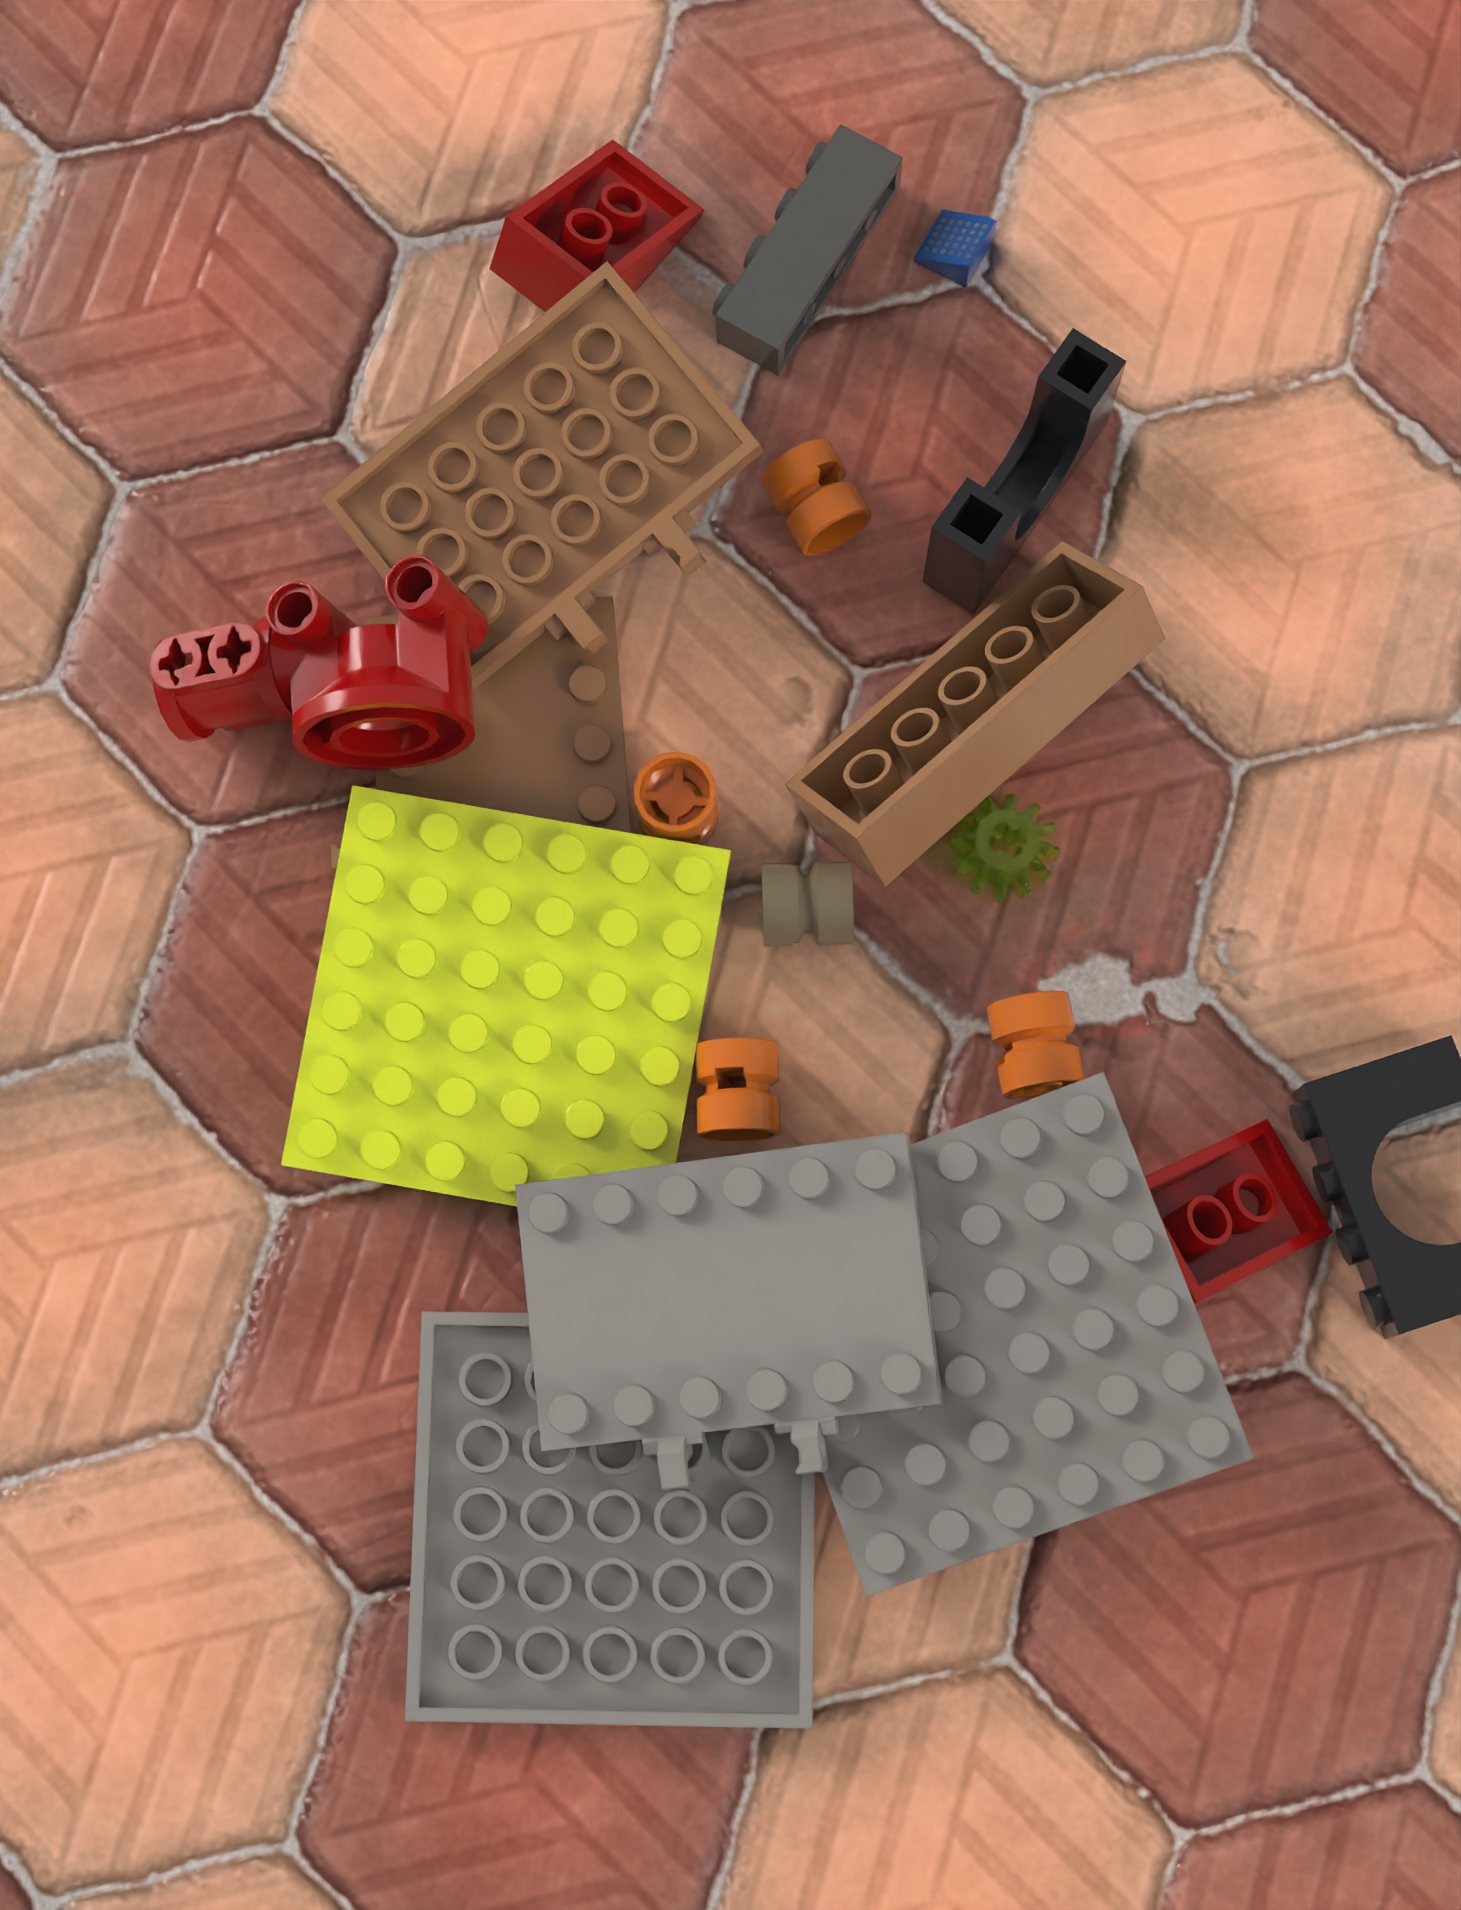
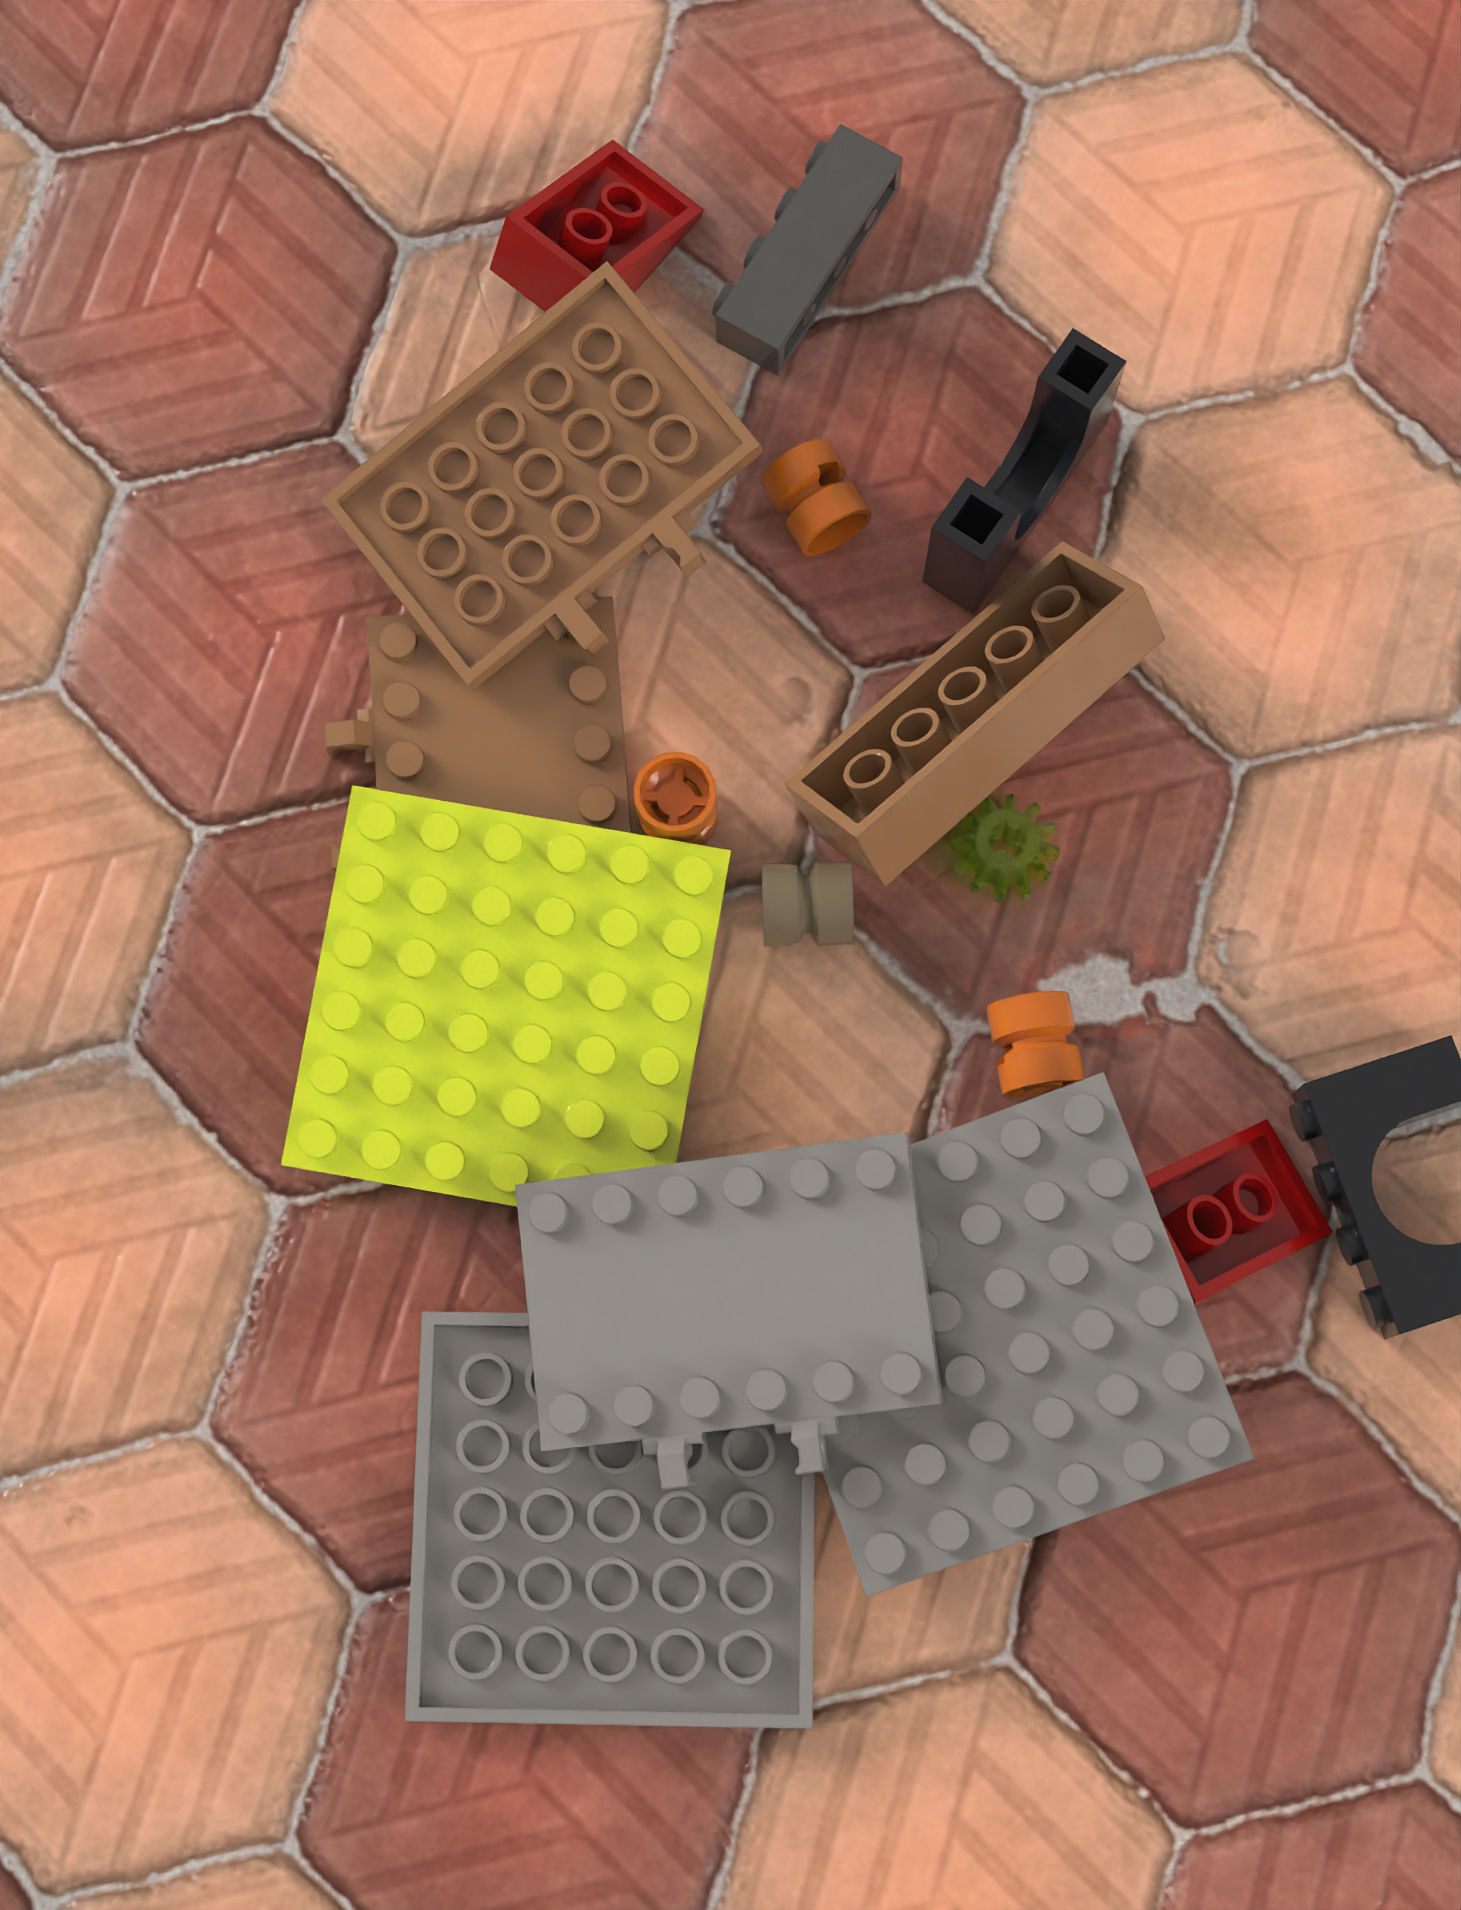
red piece [150,555,488,770] -> none
orange wheel [696,1038,781,1141] -> none
blue slope [914,209,997,287] -> none

